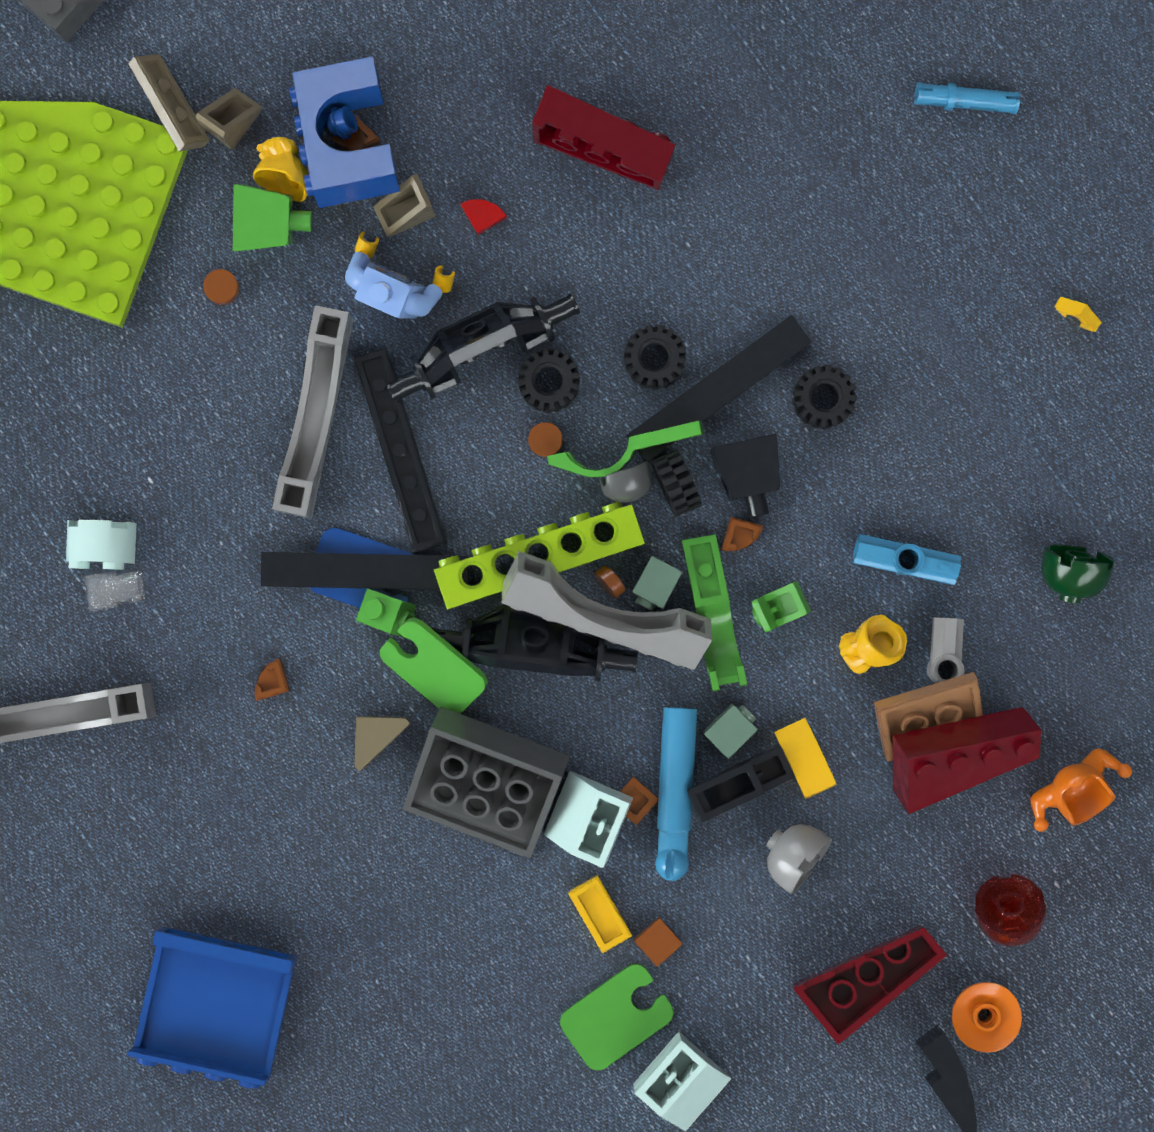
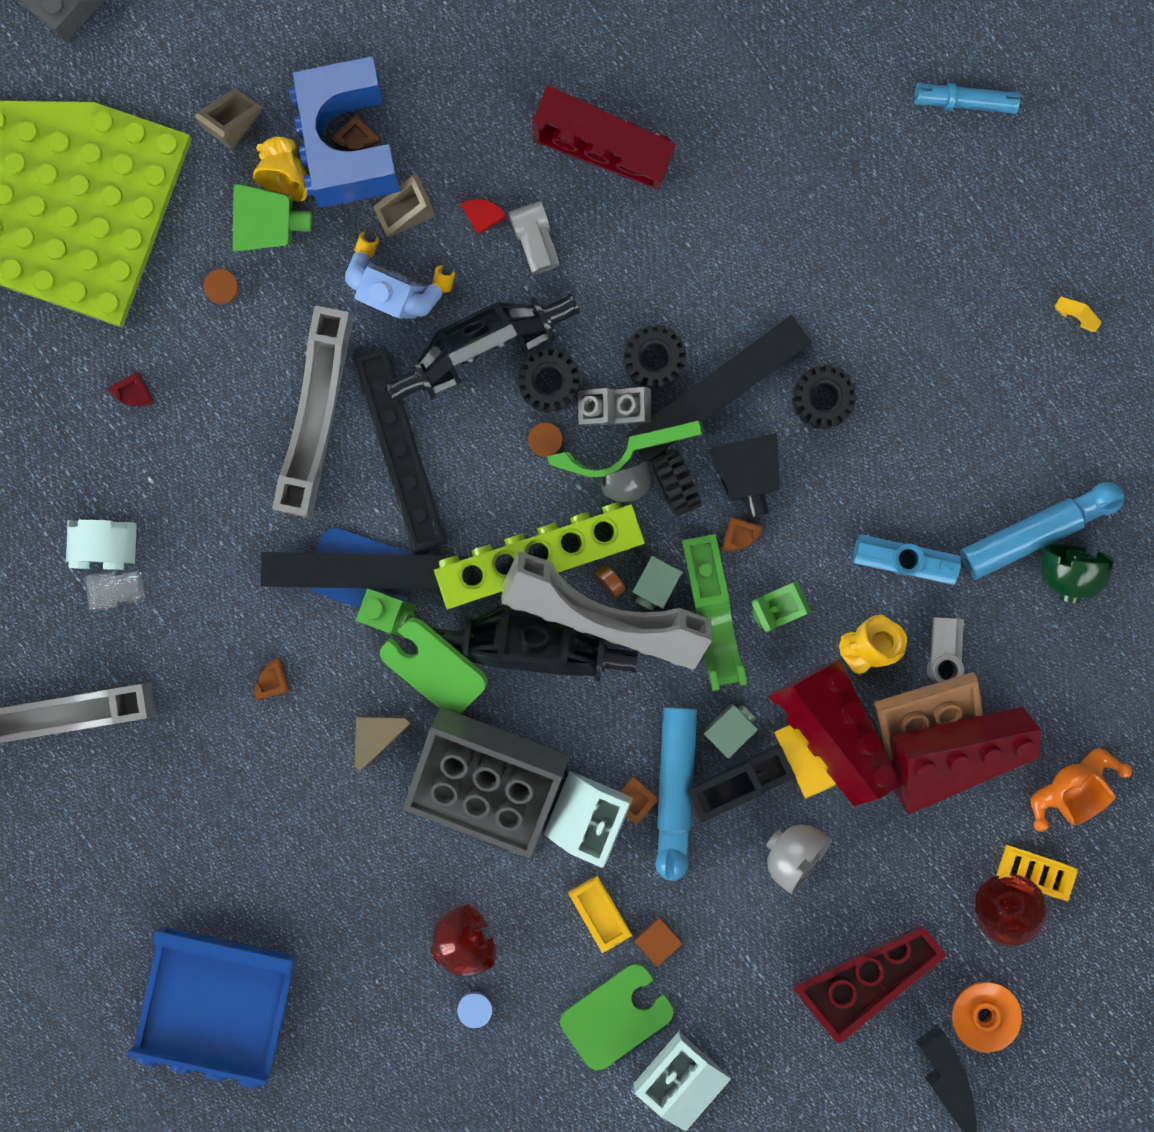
dark tan tile [128,54,210,151] -> none
blue plate [327,106,358,140] -> none
none -> dark red tile [107,372,156,407]
none -> clear red cylinder [431,904,496,977]
none -> light blue tile [457,991,493,1028]
none -> light grey piece [508,201,560,275]
none -> light grey slope [578,387,651,425]
none -> dark red wedge [768,660,902,806]
none -> dark azure piece [960,481,1124,580]
none -> yellow slope [996,845,1078,901]

